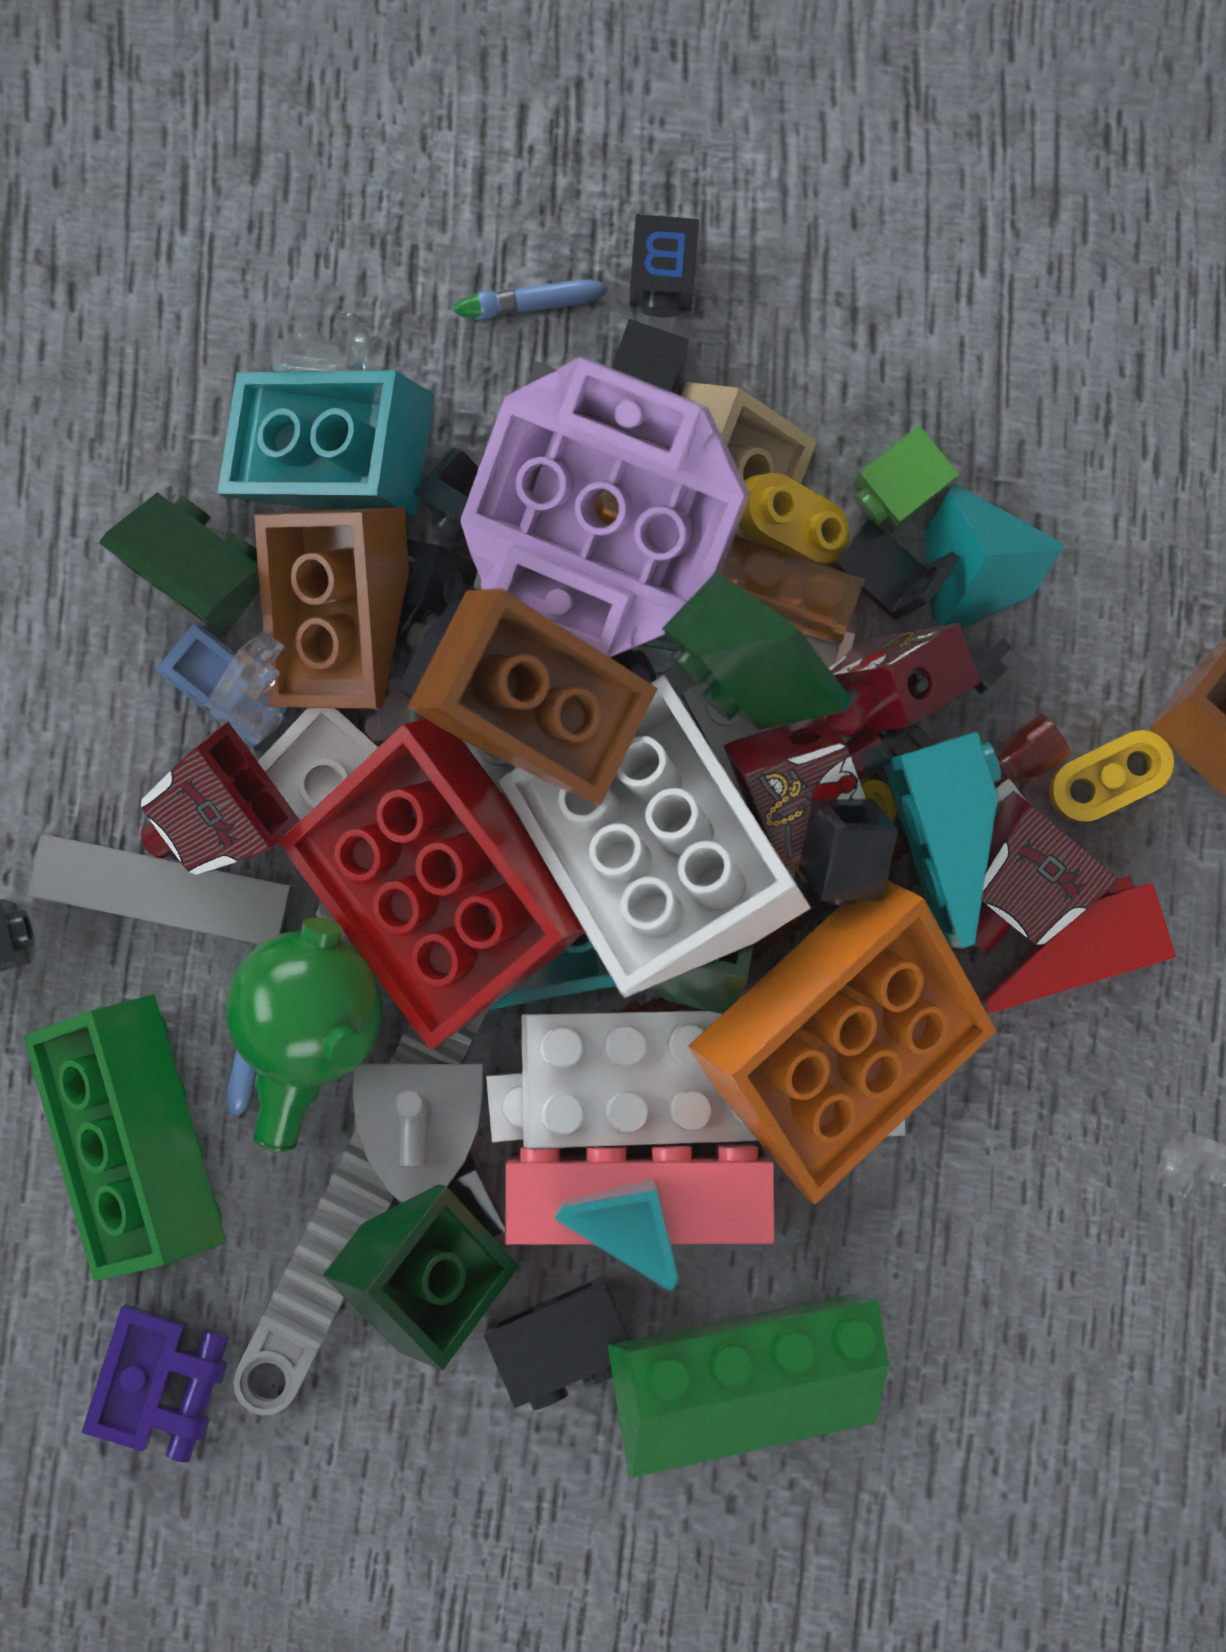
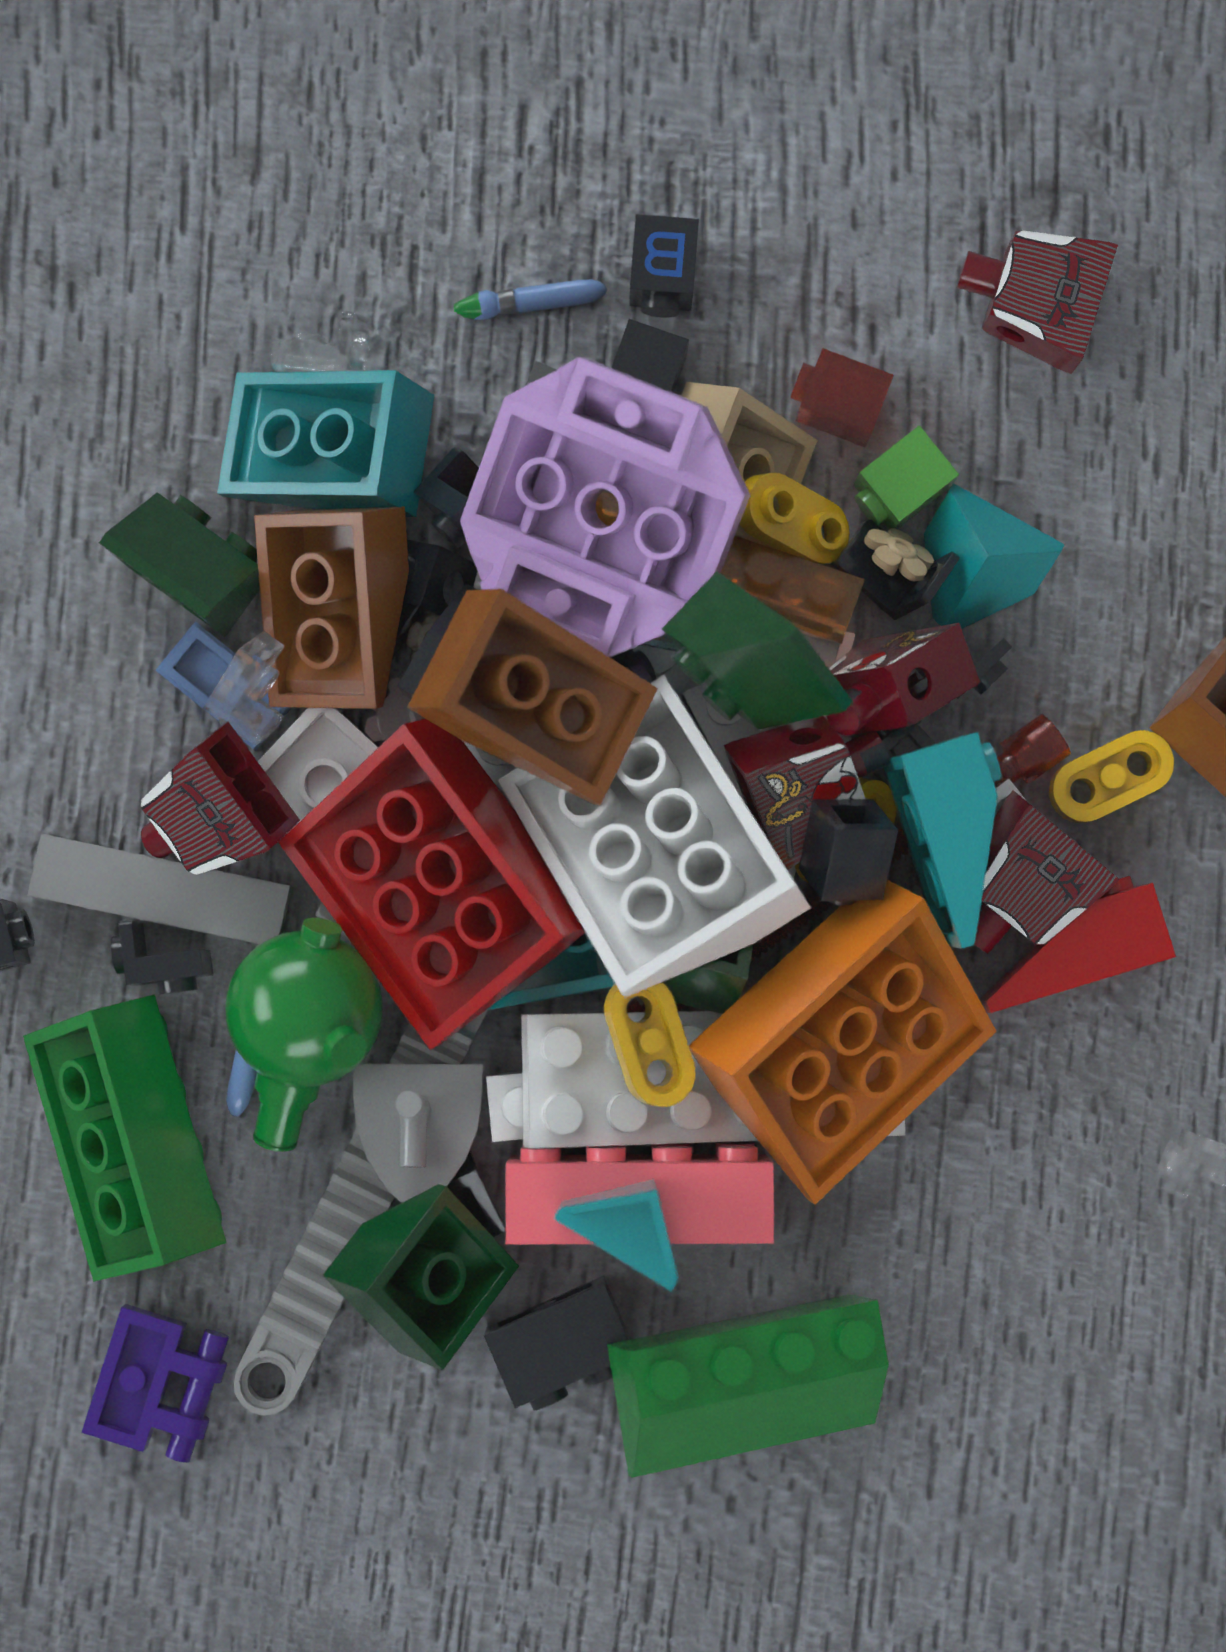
none -> black bracket [111,920,213,995]
none -> yellow plate [604,982,696,1107]
none -> clear red brick [790,348,894,447]
none -> tan plant [864,528,934,581]
none -> dark red torso [956,230,1118,374]

